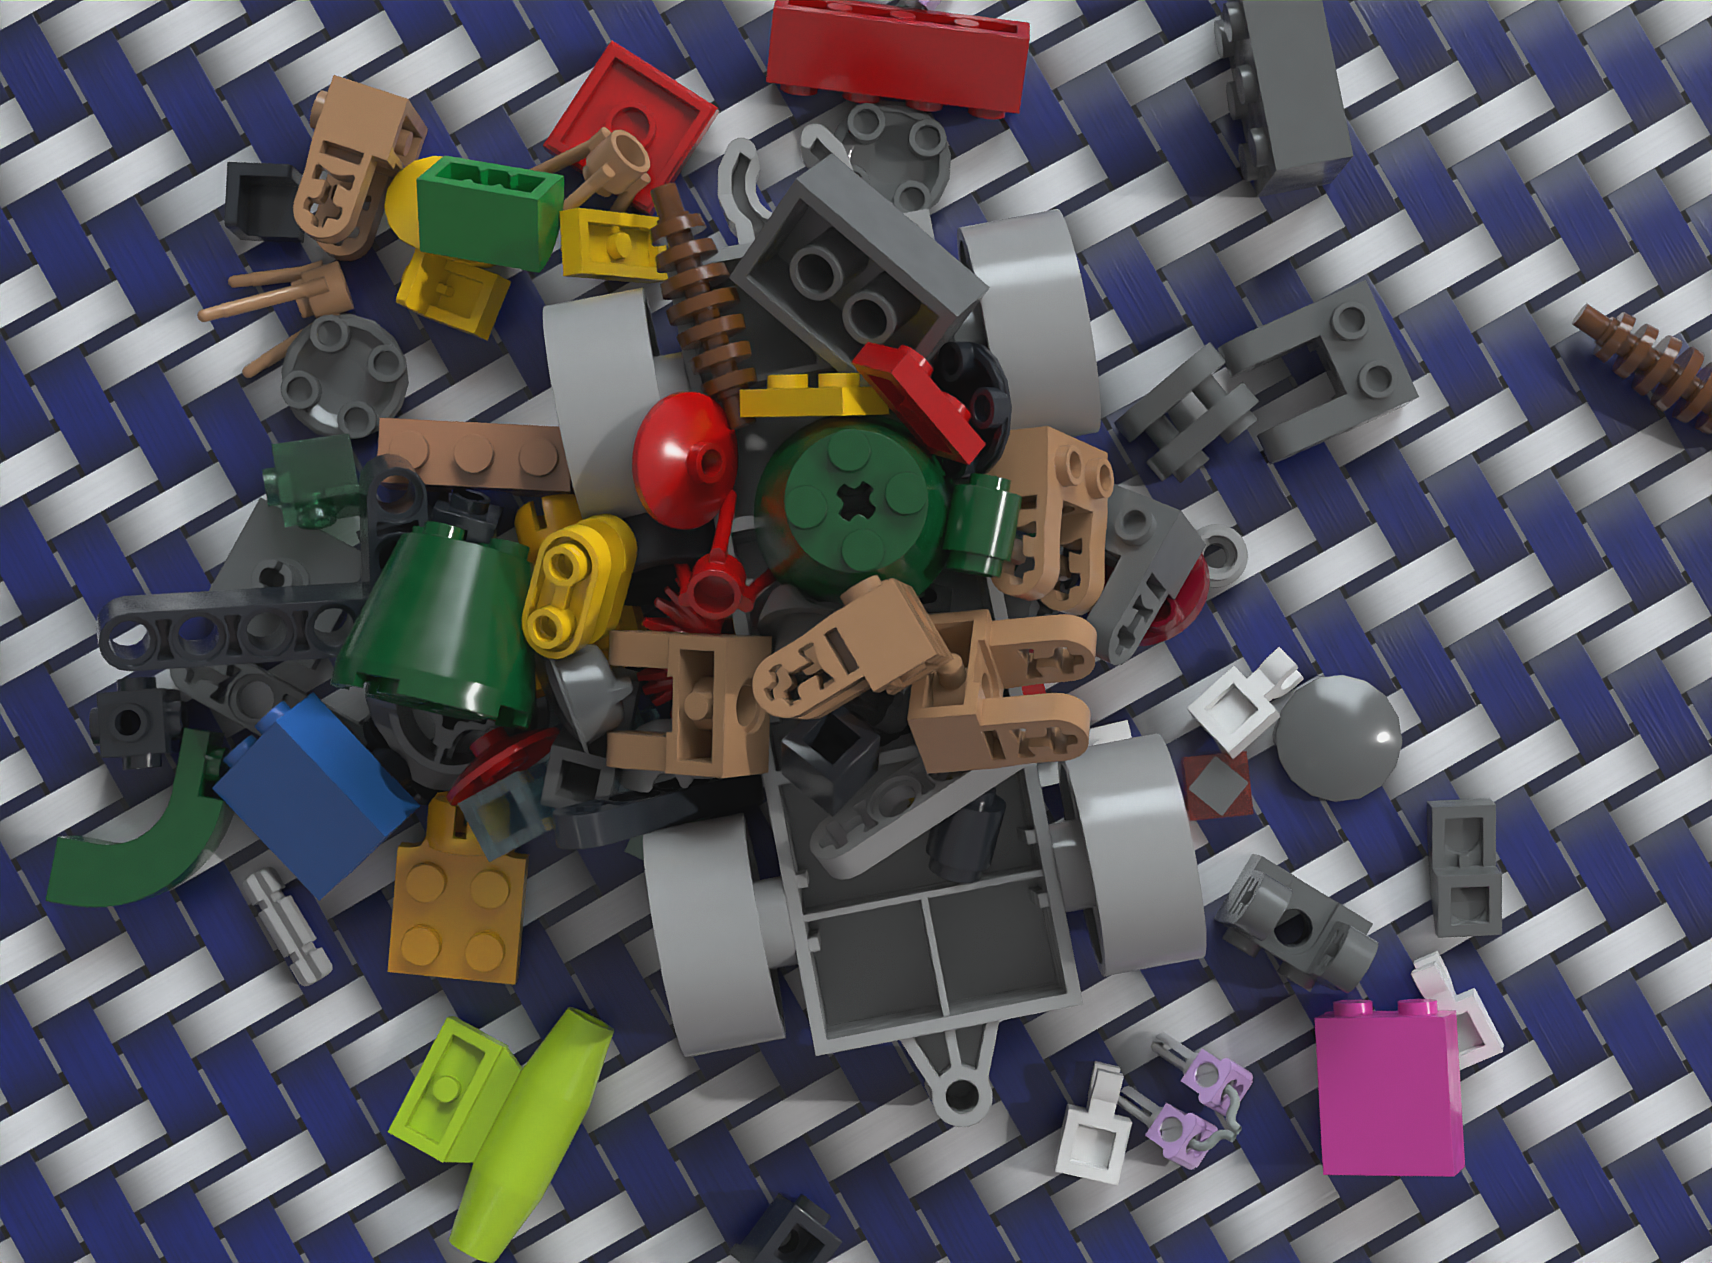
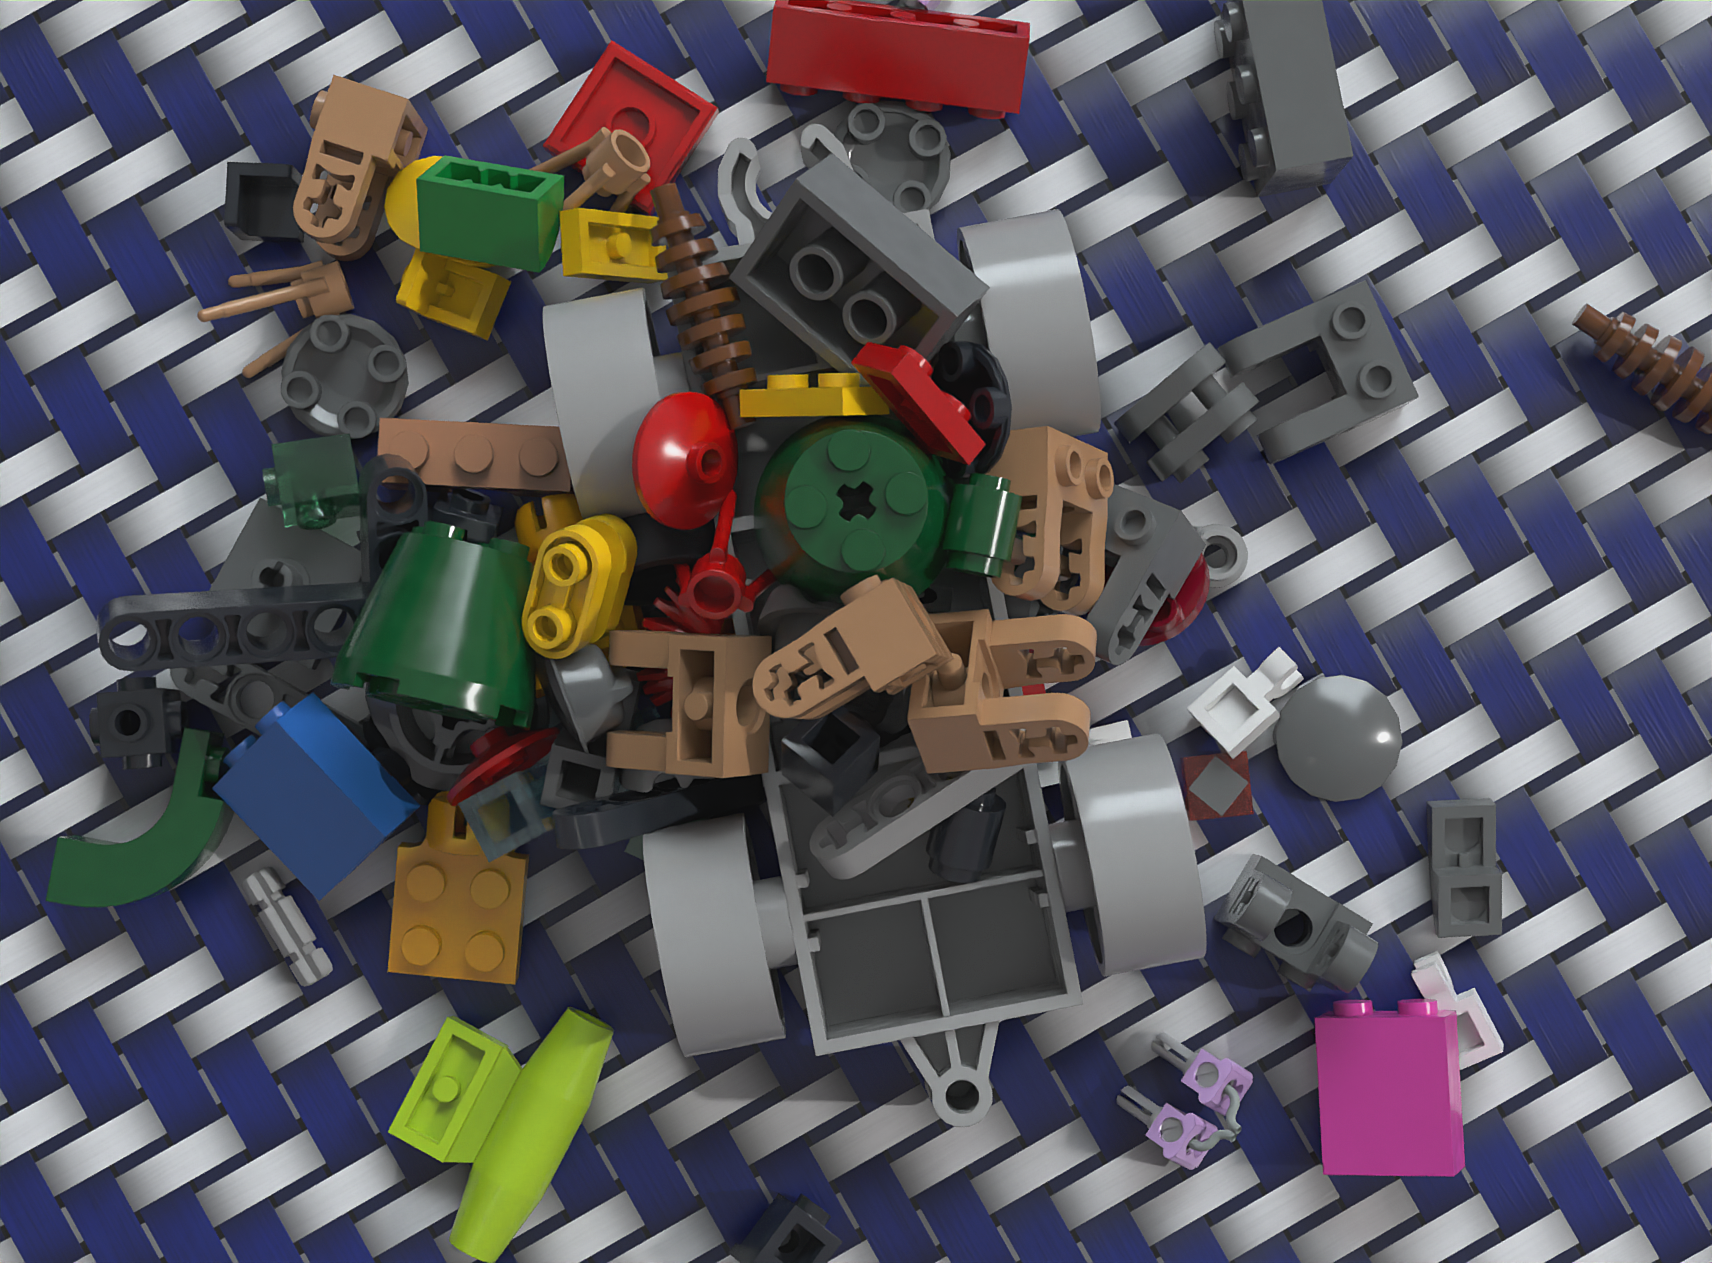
white plate [1053,1061,1132,1186] -> none

